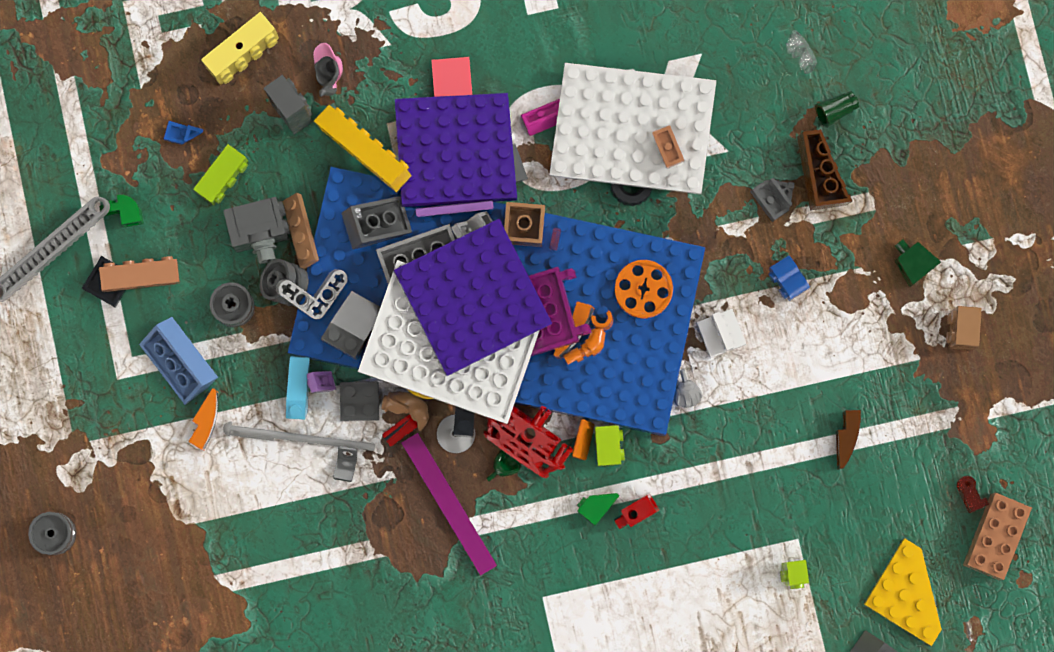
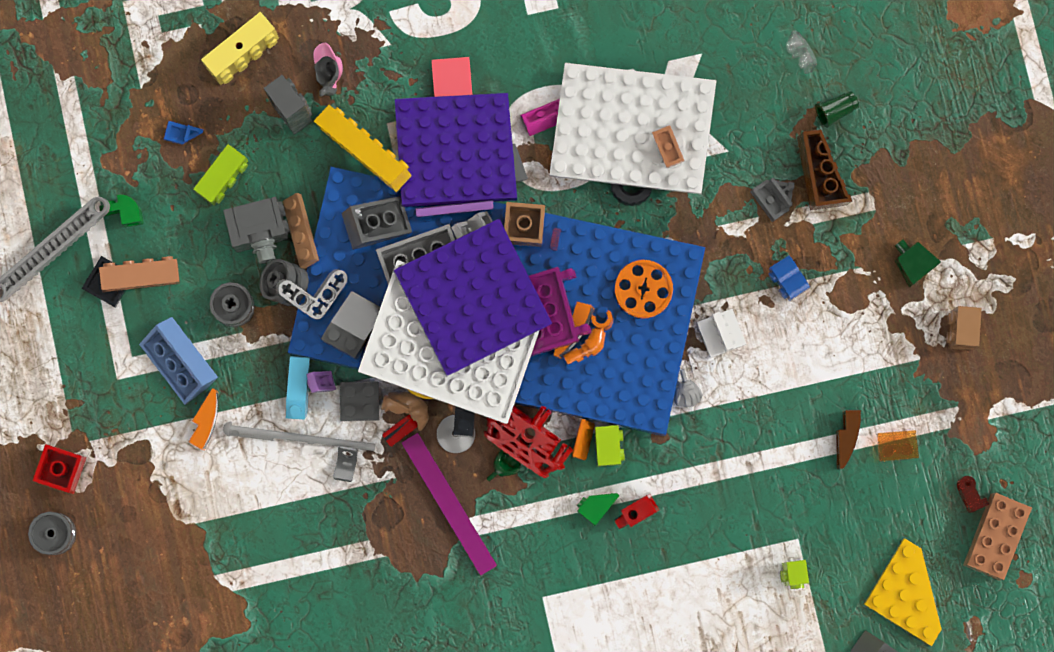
none -> red brick [33,444,87,494]
none -> clear orange plate [877,430,919,462]

